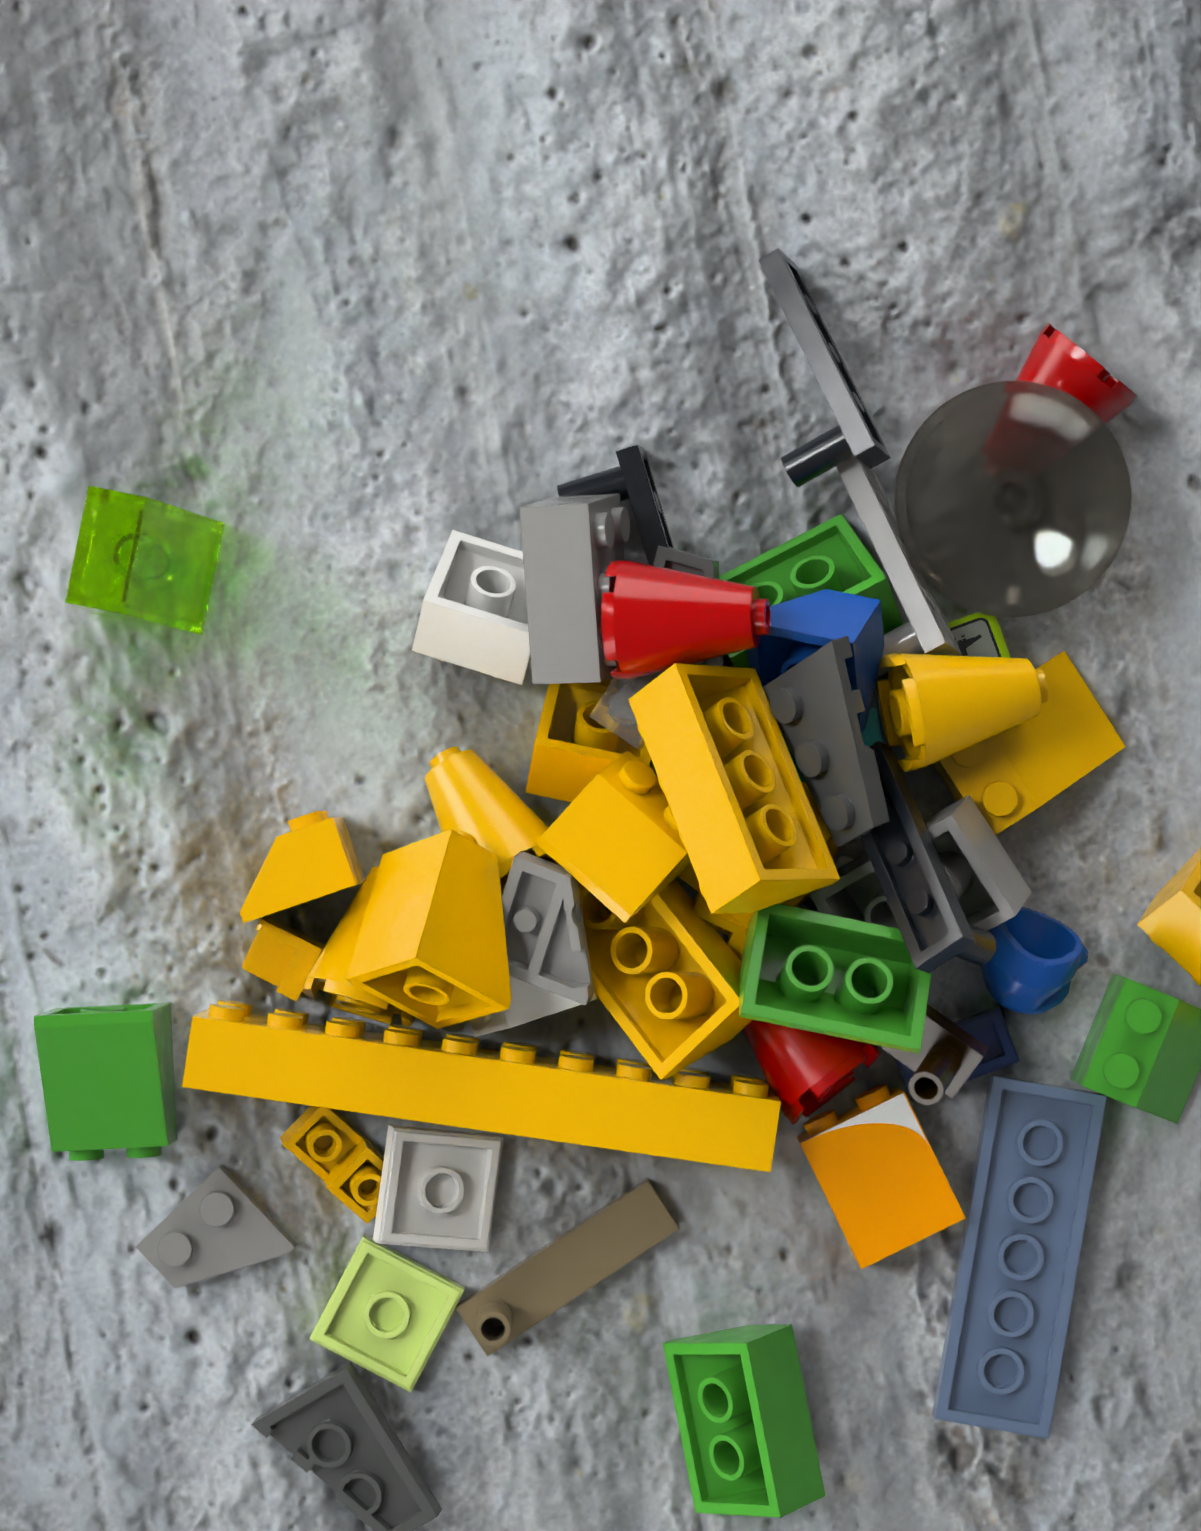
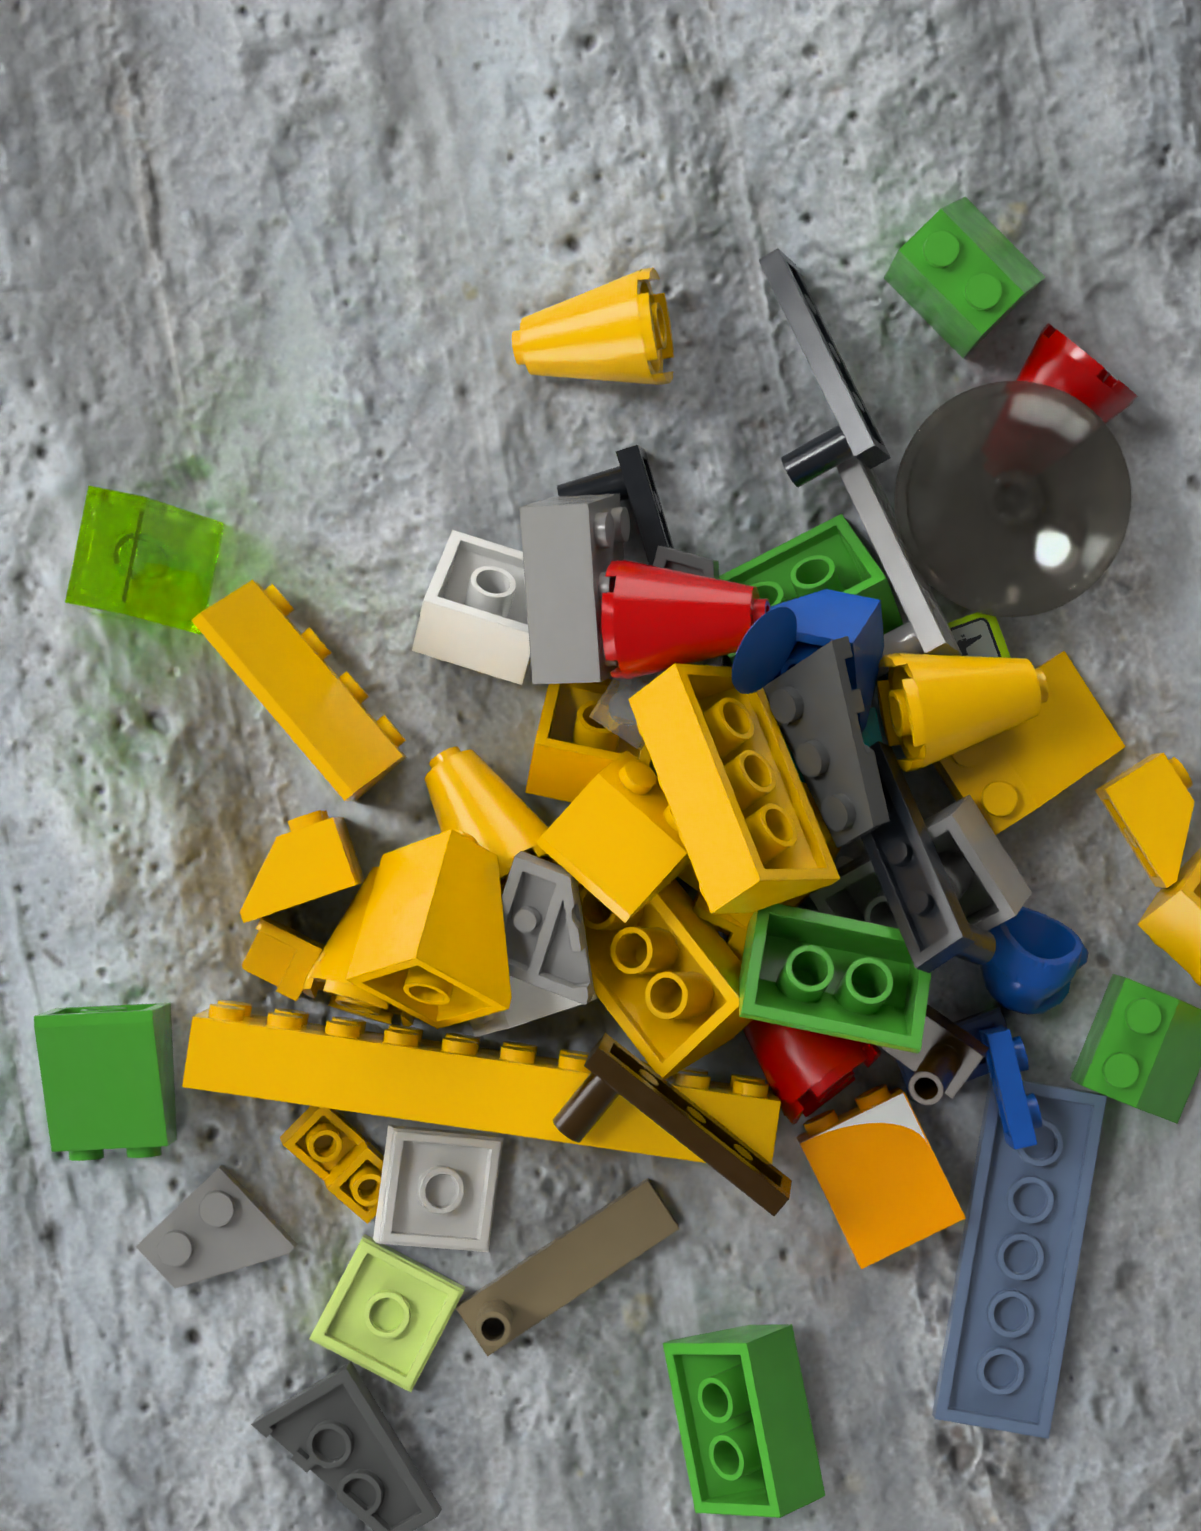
none -> yellow slope [191,579,407,802]
none -> yellow cone [512,267,674,385]
none -> dark brown piece [553,1032,792,1216]
none -> blue sticker [732,607,797,694]
none -> bright green slope [884,196,1045,358]
none -> blue plate [979,1025,1042,1150]
none -> yellow slope [1095,752,1195,888]

